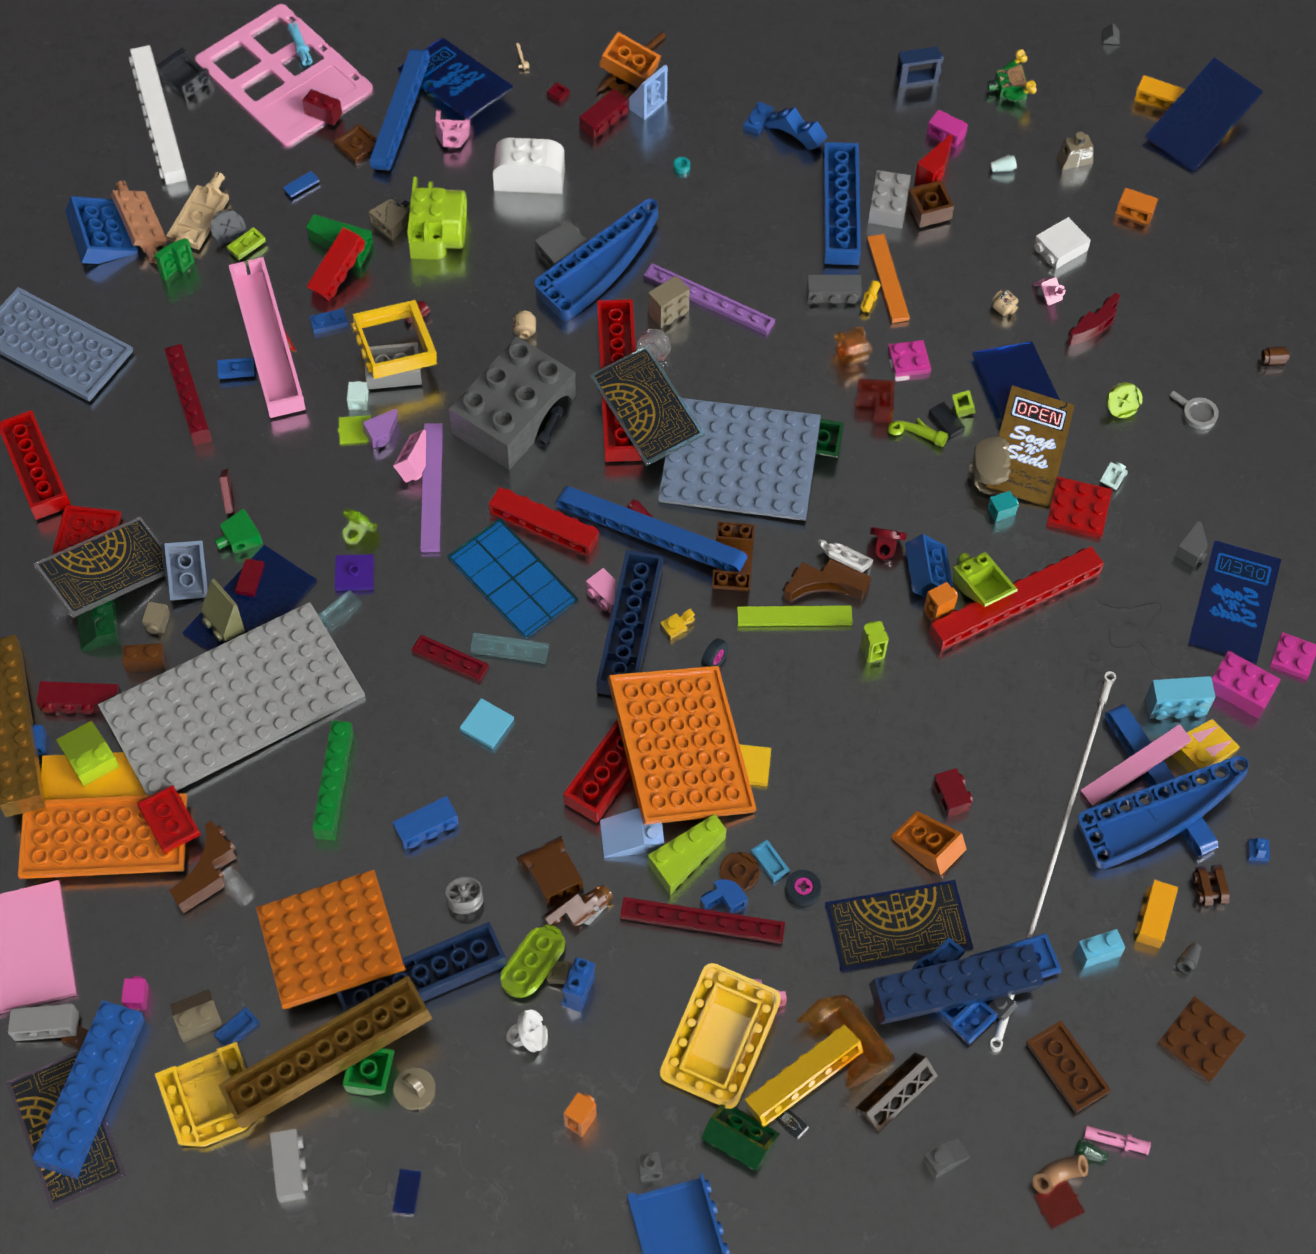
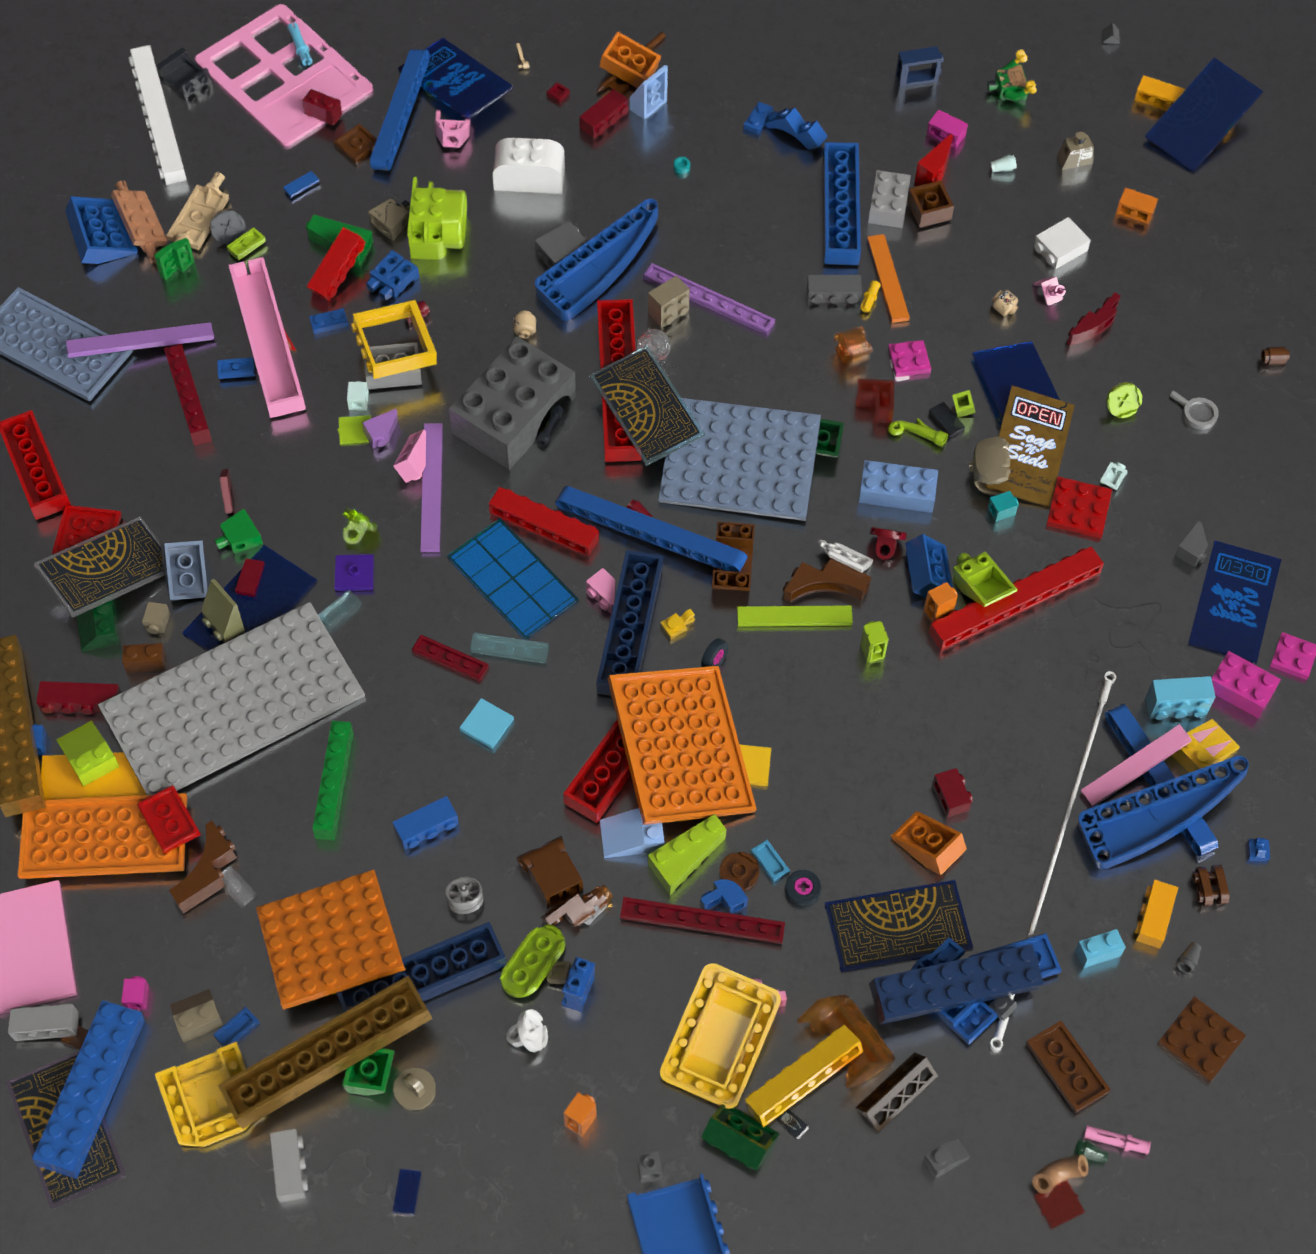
none -> medium lavender tile [66,322,214,358]
none -> blue hips [366,250,419,301]
none -> medium blue brick [859,460,938,513]

